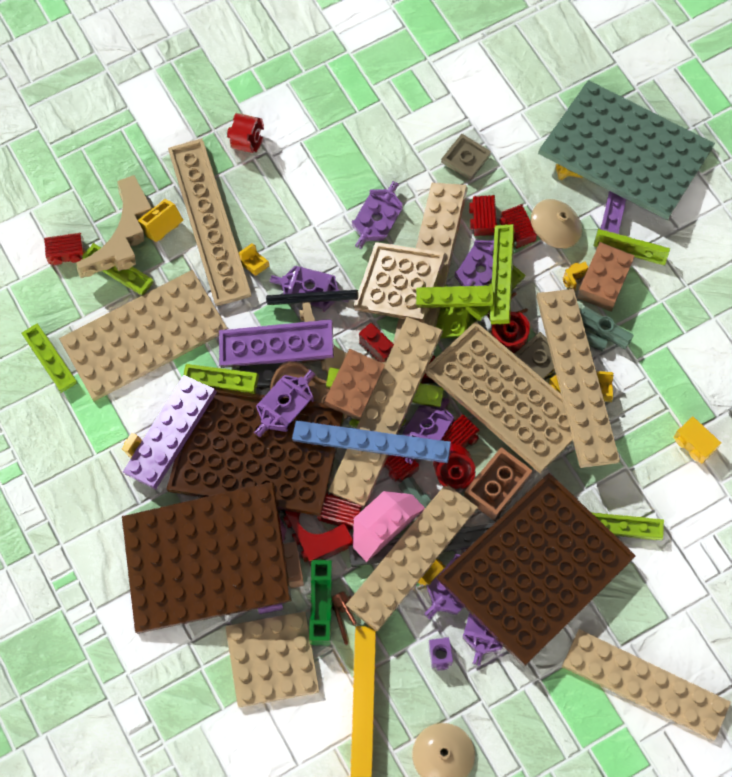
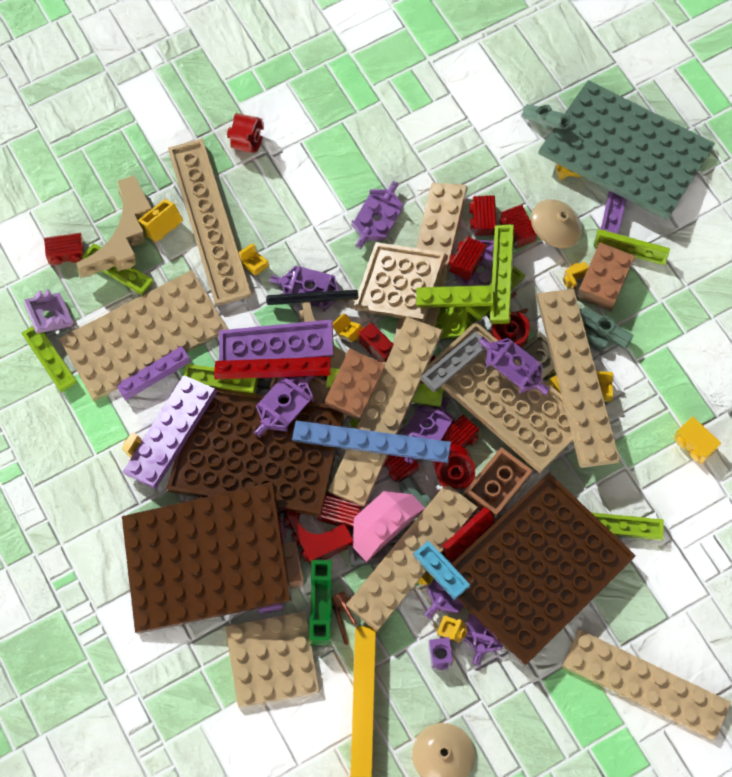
dark tan plate [441,133,491,181] -> none
none -> lavender piece [23,289,73,334]
none -> medium lavender plate [117,346,191,401]
none -> red plate [214,357,331,379]
none -> yellow bracket [333,313,364,343]
none -> medium azure plate [413,540,470,600]
none -> light grey plate [420,331,486,393]
none -> yellow bracket [436,615,468,644]
none -> red plate [442,507,495,562]
none -> red brick [448,236,487,281]
none -> medium lavender plate [478,336,550,395]
none -> sand green piece [522,104,571,130]

